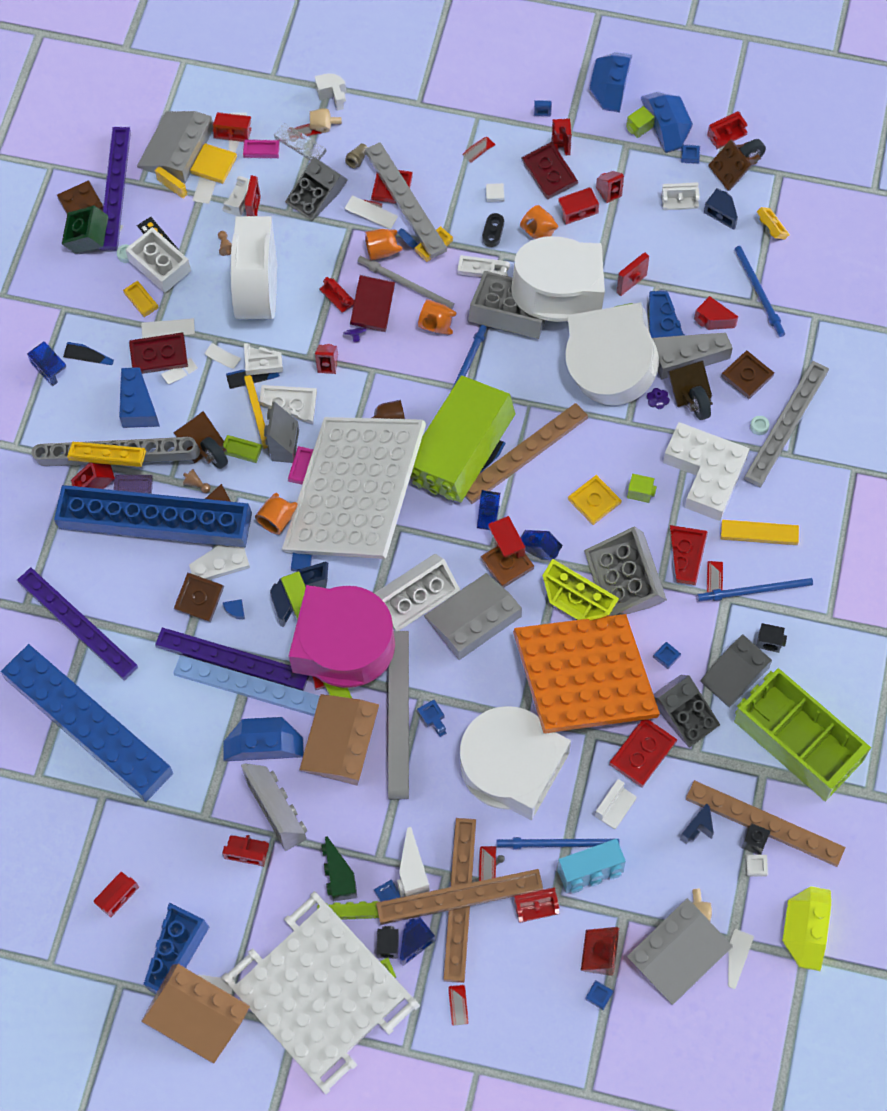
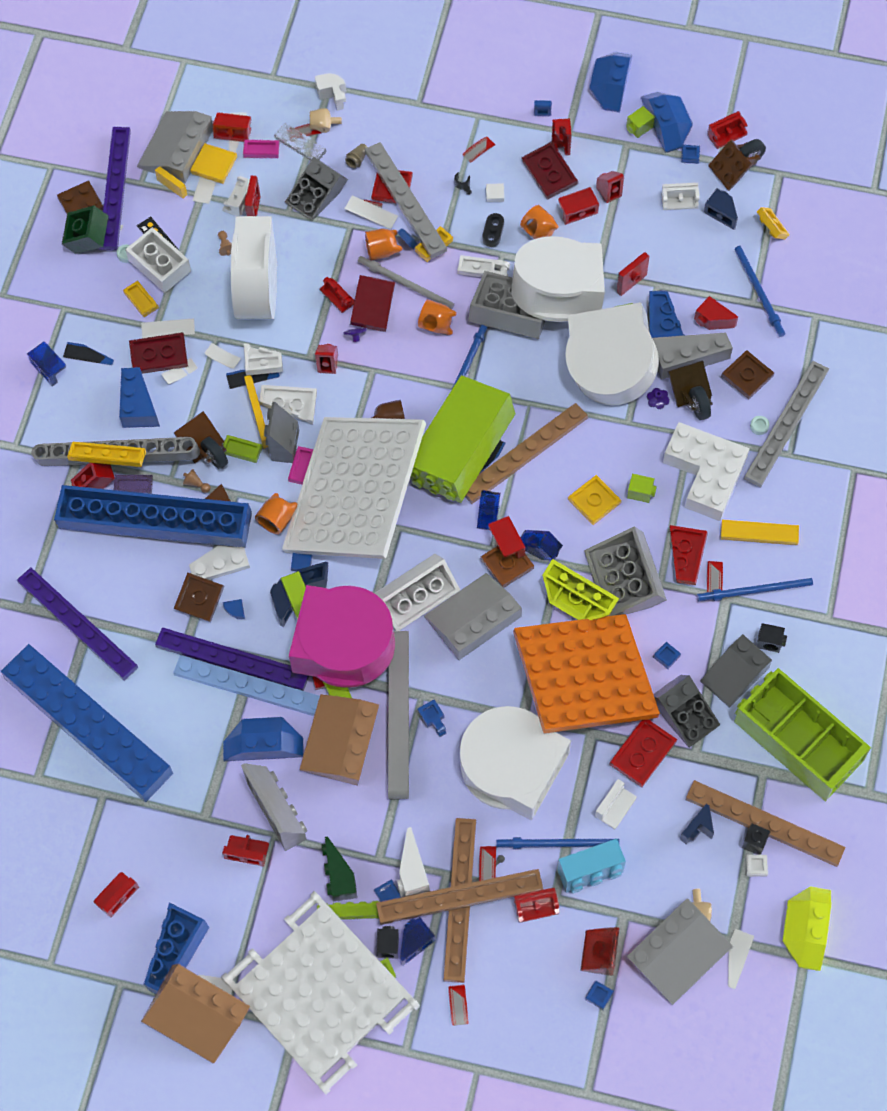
none -> black piece [454,172,472,195]

